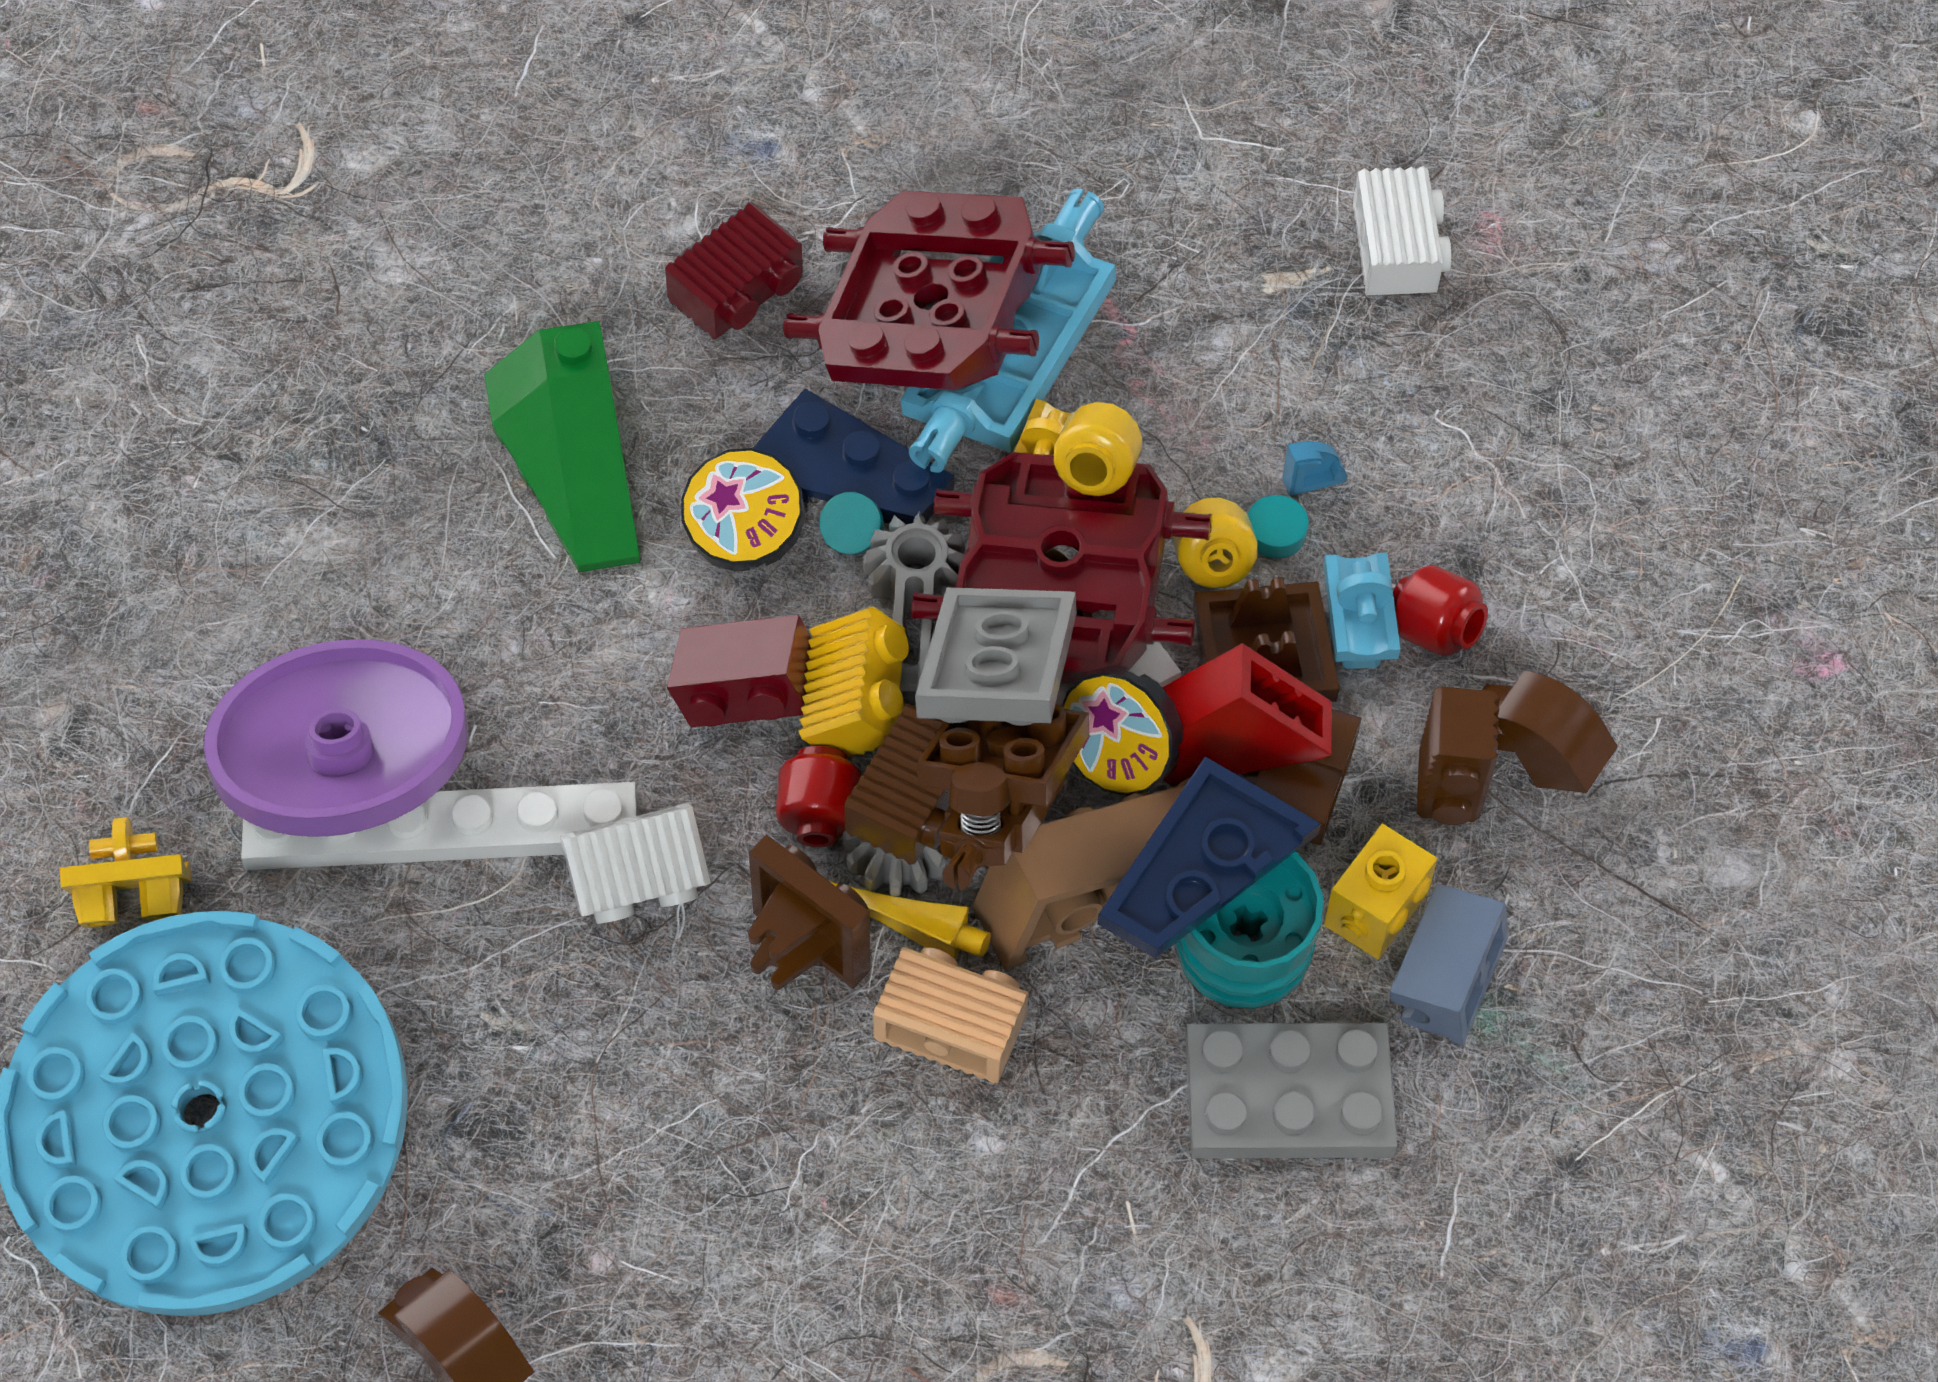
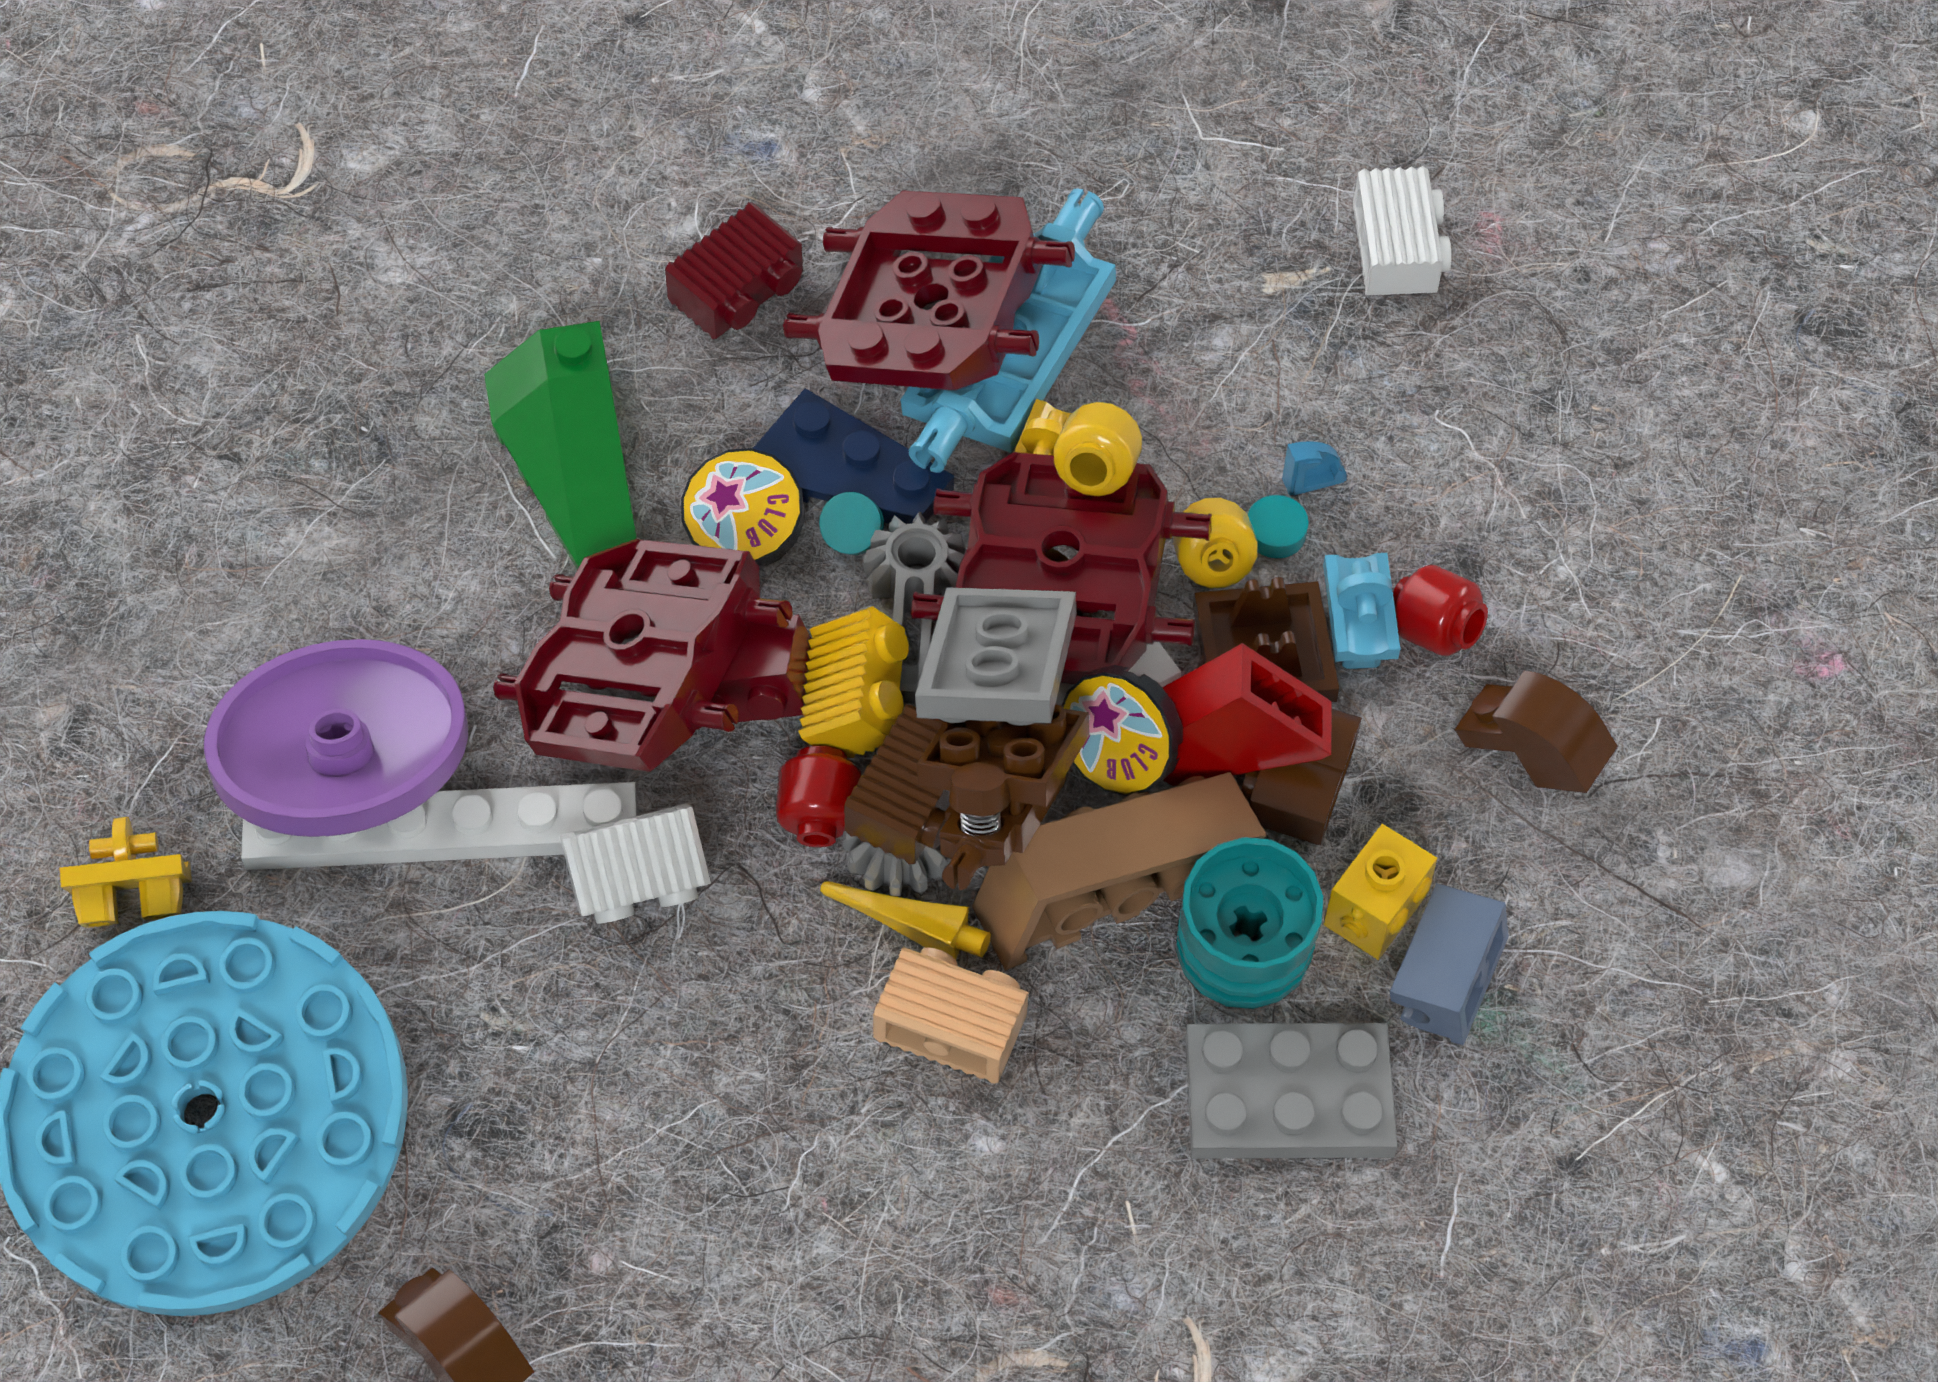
reddish brown plate [748,834,870,990] -> none
dark blue wing [1098,757,1321,959] -> none
reddish brown brick [1416,686,1500,825] -> none
none -> dark red piece [493,539,793,772]

